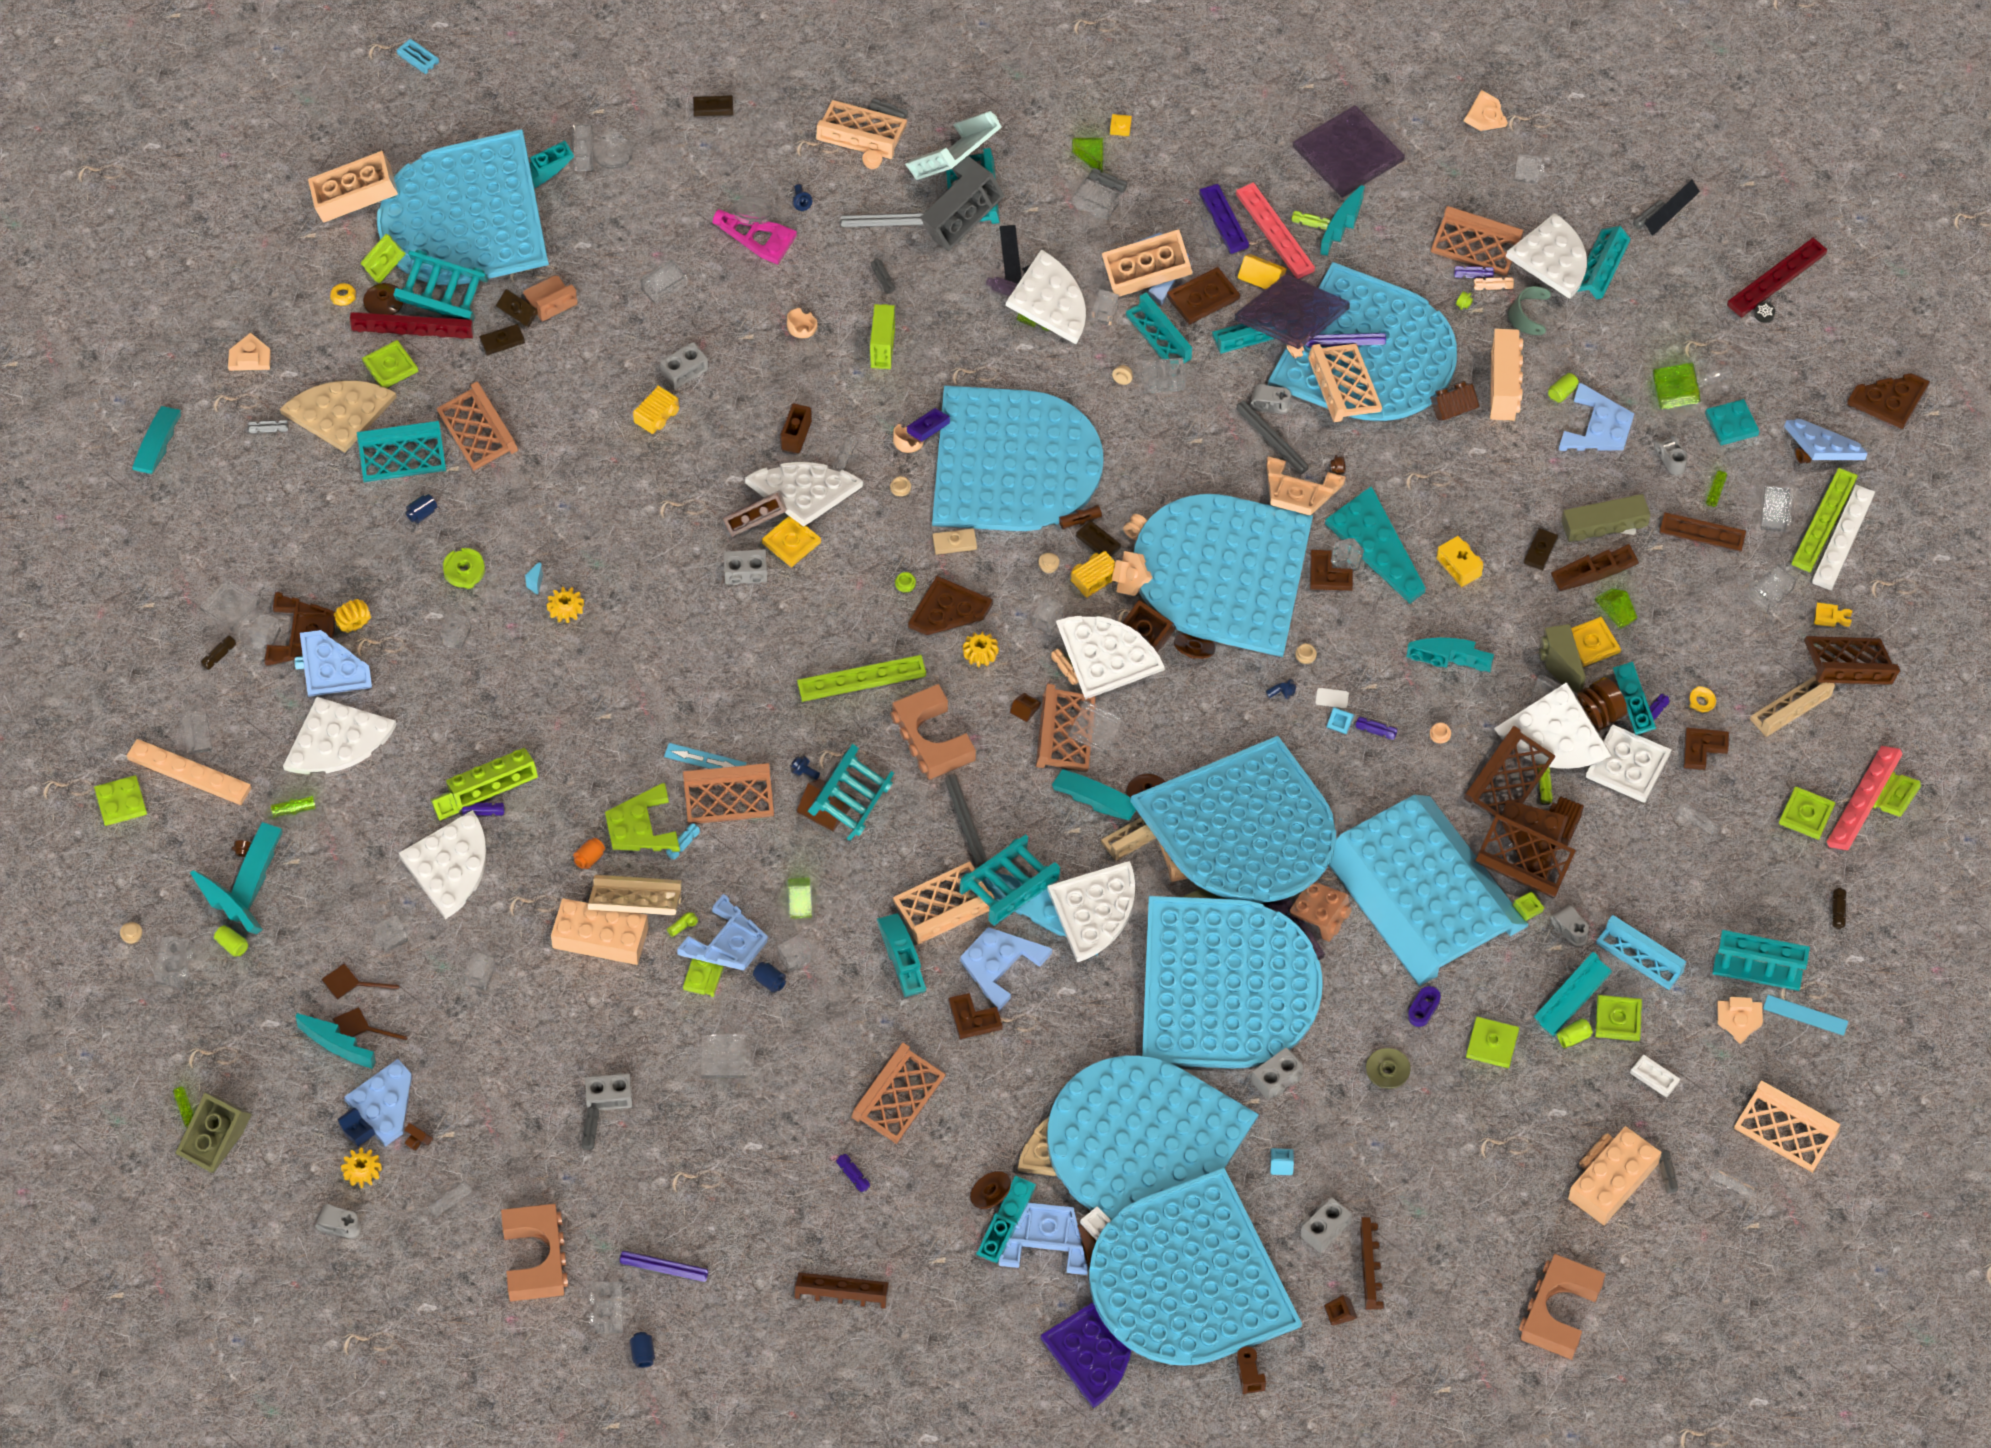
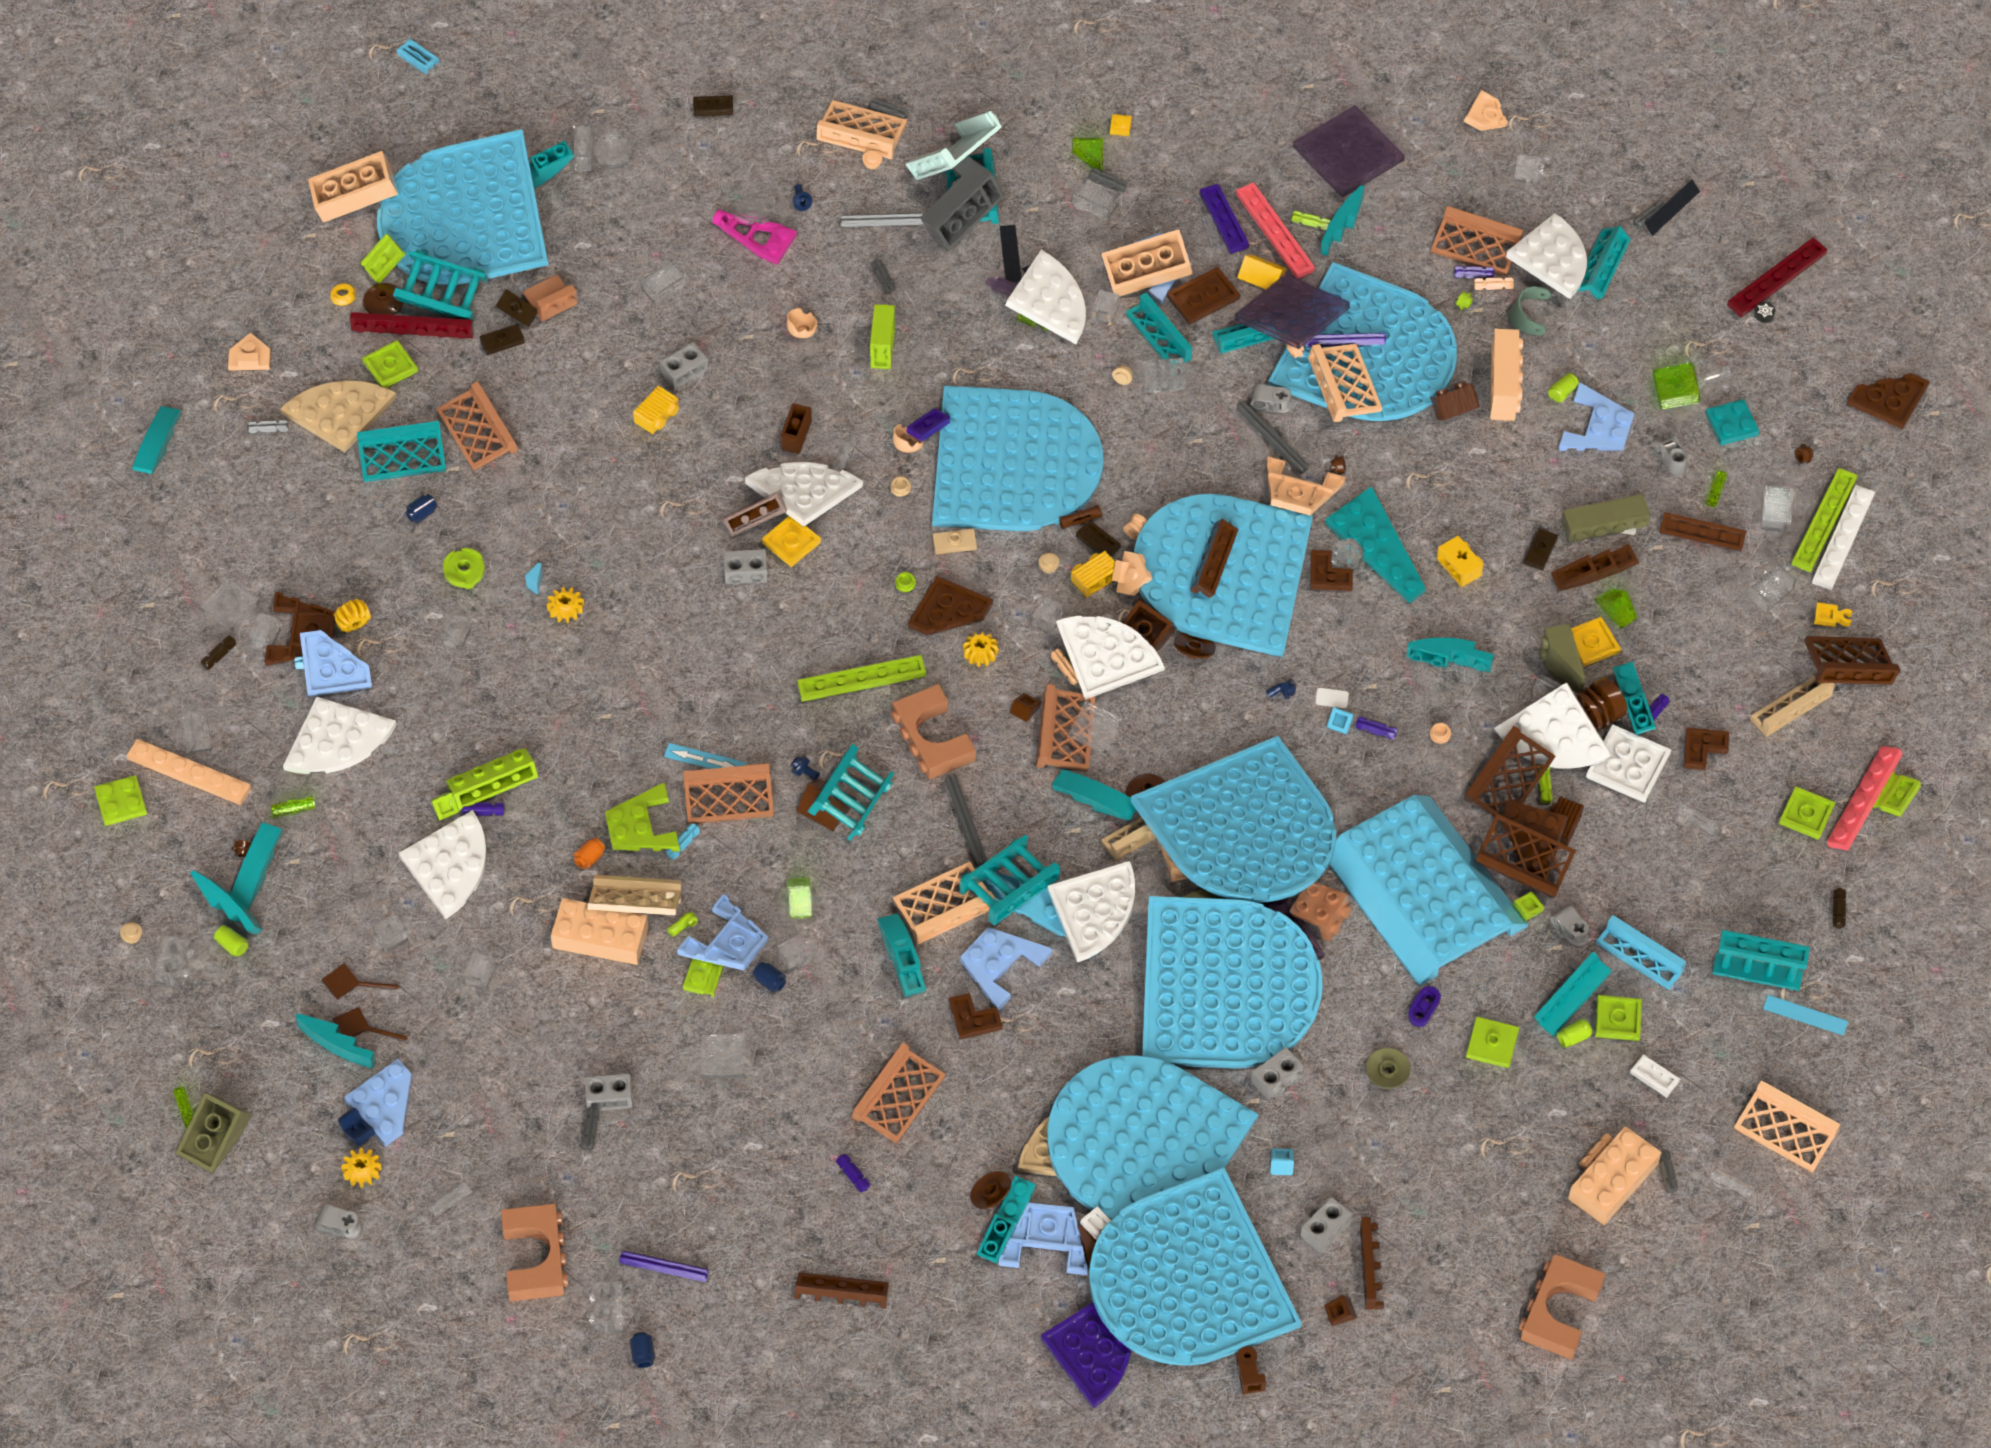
reddish brown tile [405,1123,433,1151] -> none
tan plate [1295,643,1317,664] -> none
yellow piece [1689,686,1716,713] -> none
light nougat plate [1717,997,1763,1044] -> none
light blue plate [1784,419,1868,460] -> none
none -> reddish brown hinge [1190,518,1239,598]

